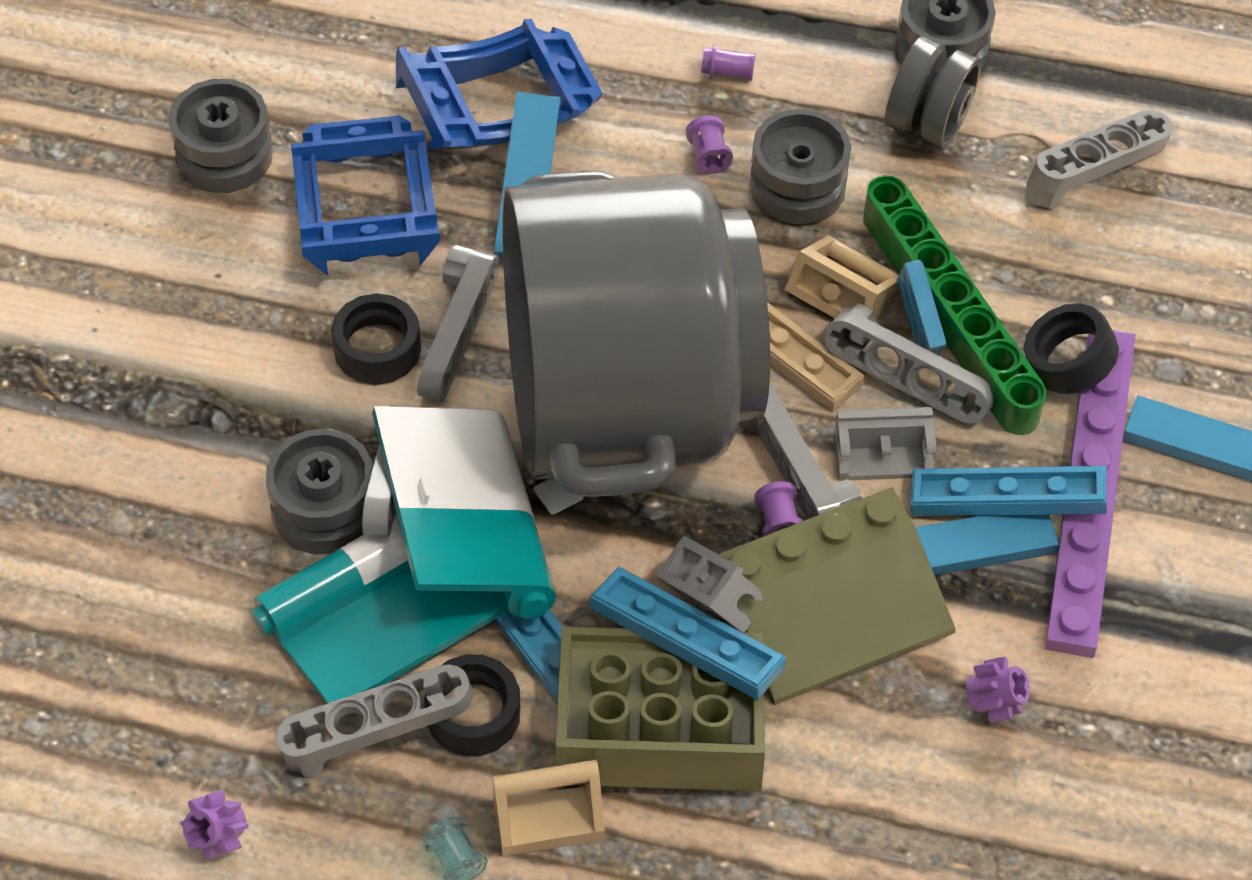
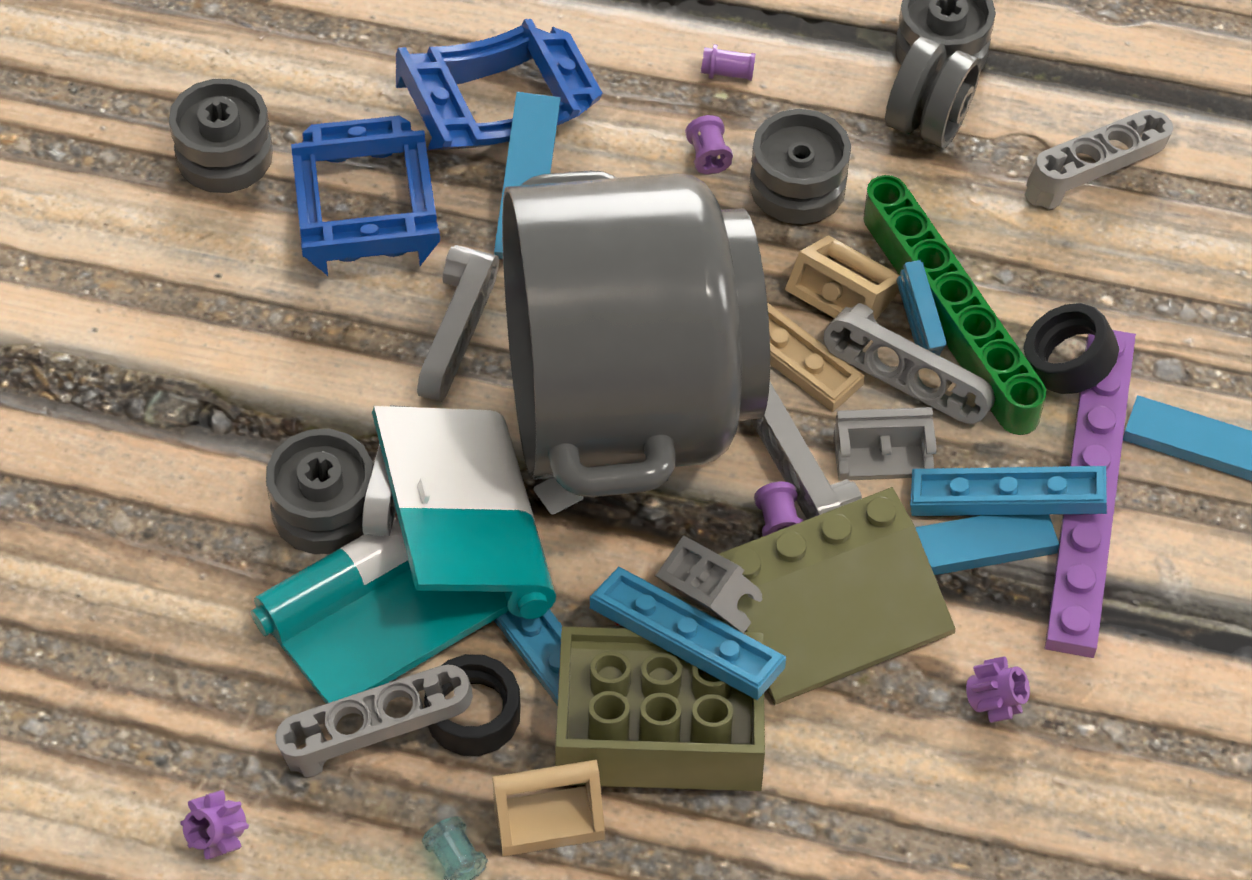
black tyre [331,293,421,385] -> none

